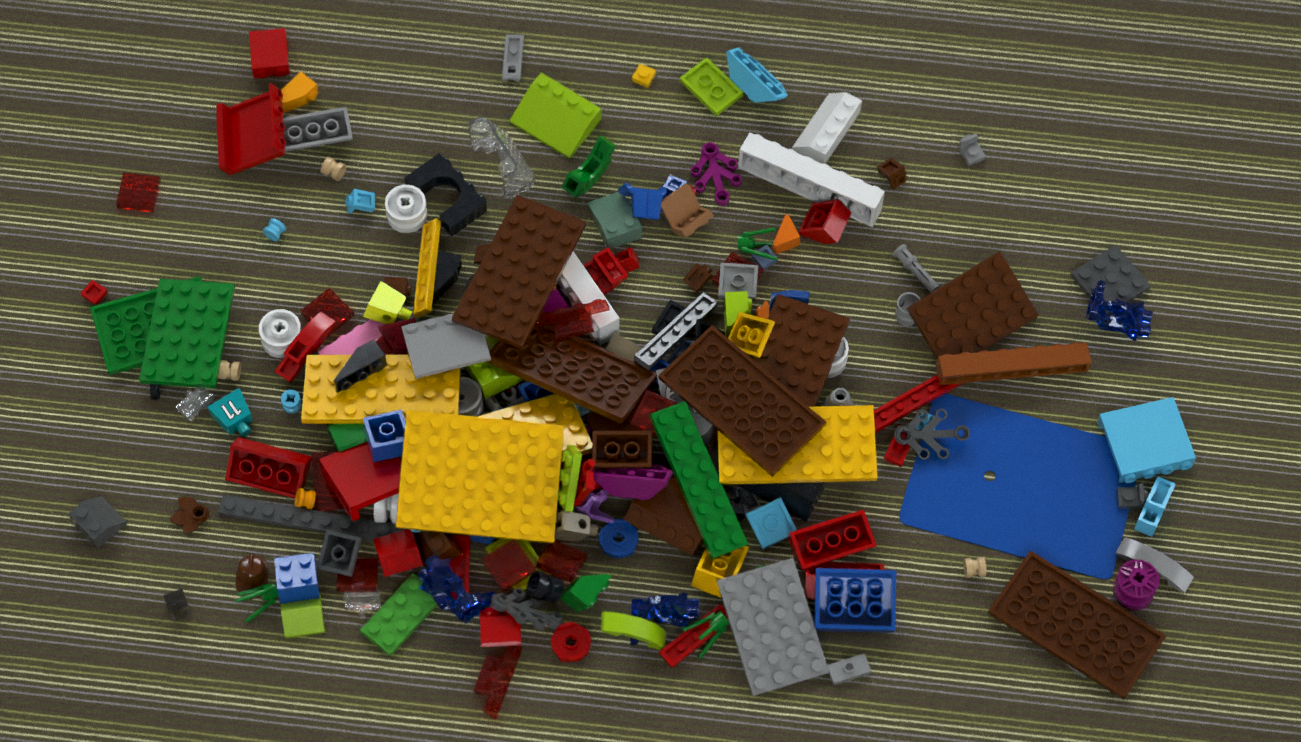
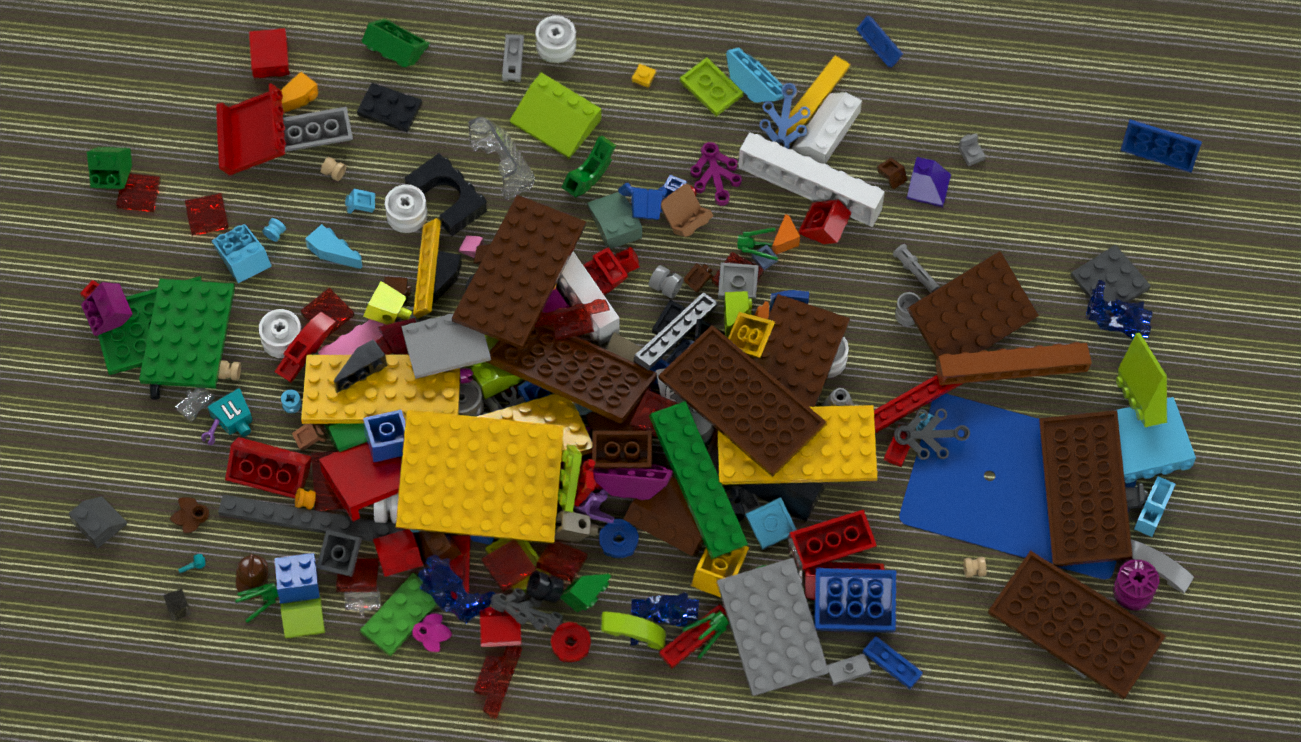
none -> magenta slope [81,282,133,336]
none -> green slope [87,147,132,189]
none -> teal hand [178,554,205,574]
none -> clear red plate [185,193,229,236]
none -> medium lavender hand [201,419,220,445]
none -> medium azure slope [211,224,272,283]
none -> nougat bracket [292,424,327,451]
none -> medium azure slope [305,224,362,269]
none -> black plate [357,82,422,133]
none -> green slope [361,18,430,67]
none -> dark pink plate [412,614,452,652]
none -> bright pink slope [459,236,484,258]
none -> magenta hinge [460,368,474,384]
none -> white wheel [536,16,576,63]
none -> light grey wheel [648,265,684,299]
none -> medium blue plant [760,83,810,149]
none -> yellow tile [775,55,850,144]
none -> clear piece [788,538,803,582]
none -> blue plate [856,16,903,67]
none -> blue plate [863,636,923,689]
none -> dark purple slope [907,157,951,207]
none -> reddish brown plate [1039,410,1133,567]
none -> lime slope [1116,333,1167,427]
none -> blue slope [1120,120,1202,173]

